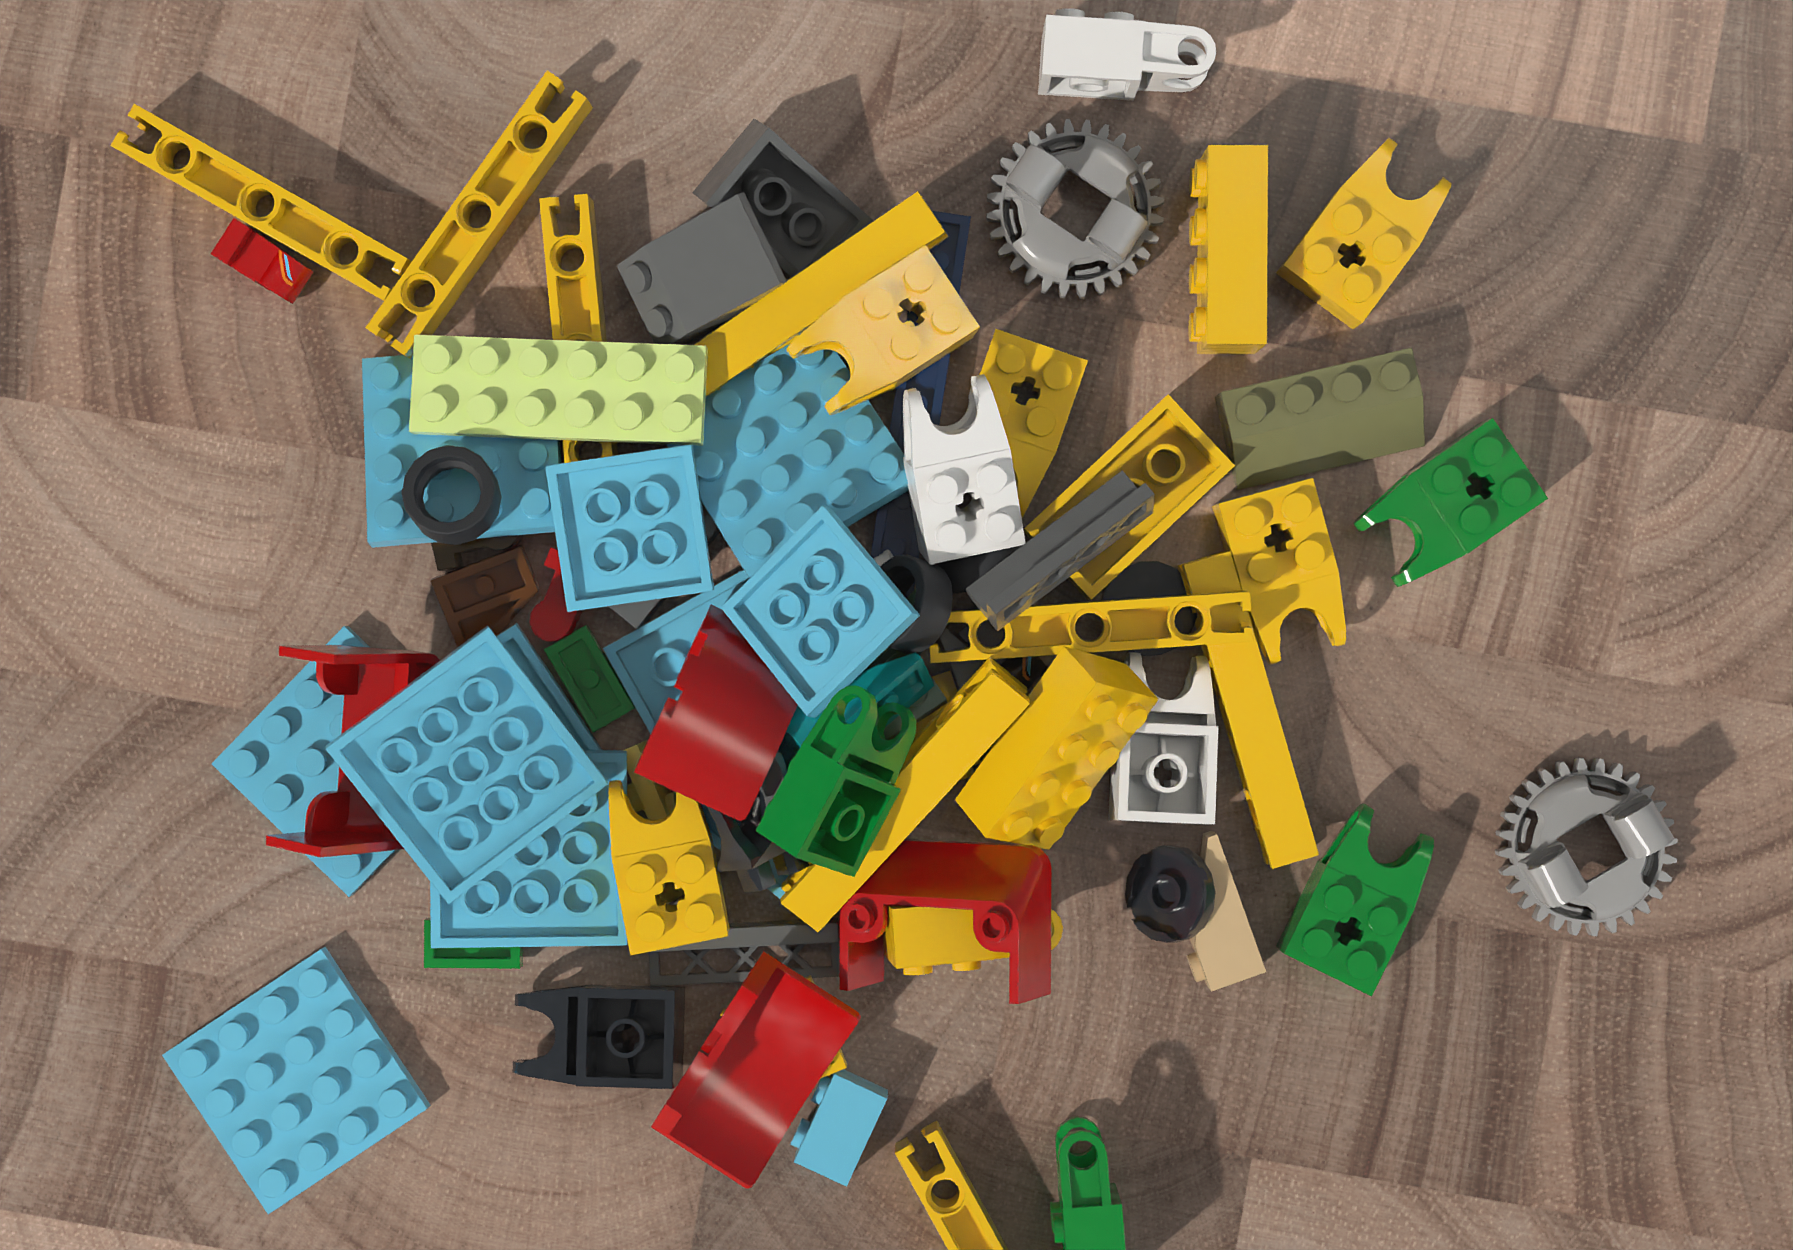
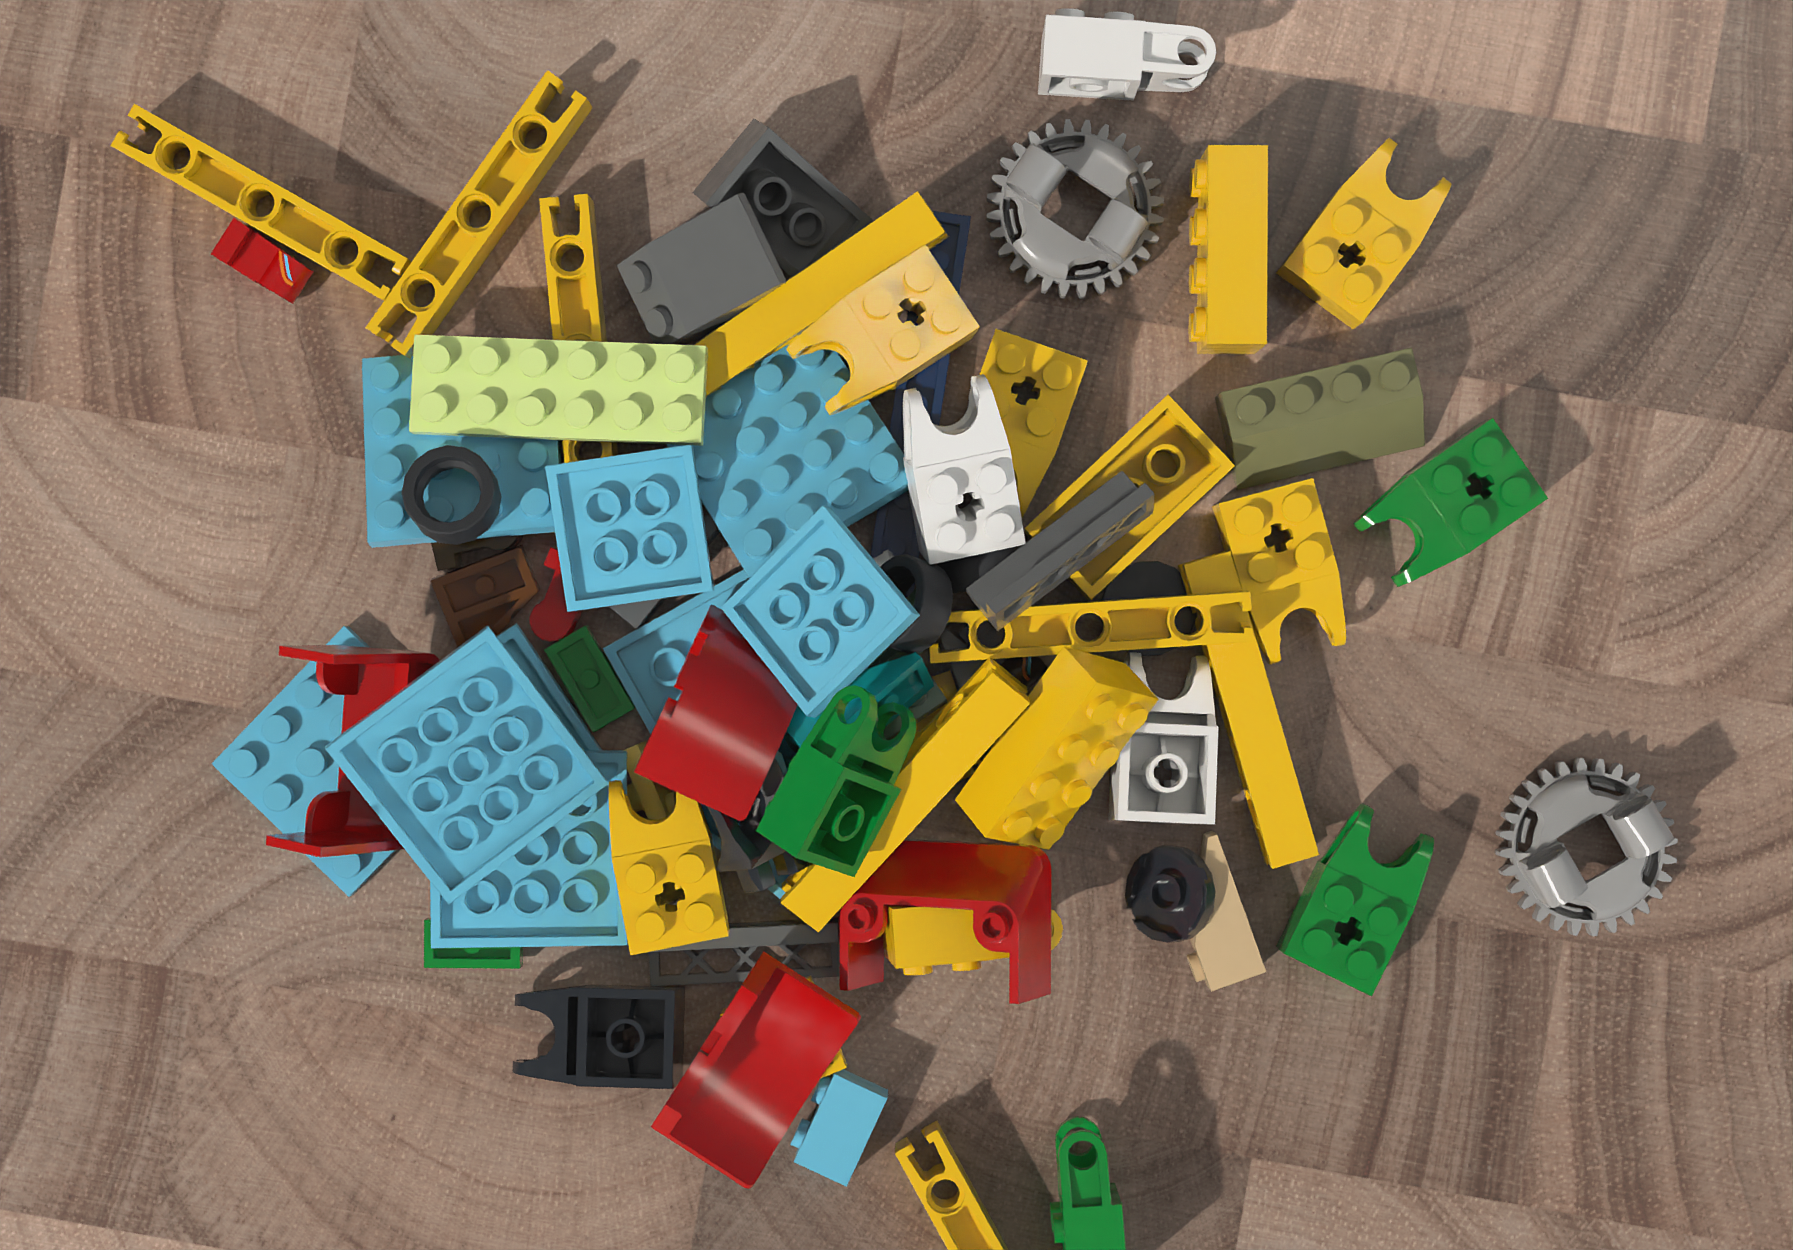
medium azure plate [162,947,431,1214] -> none

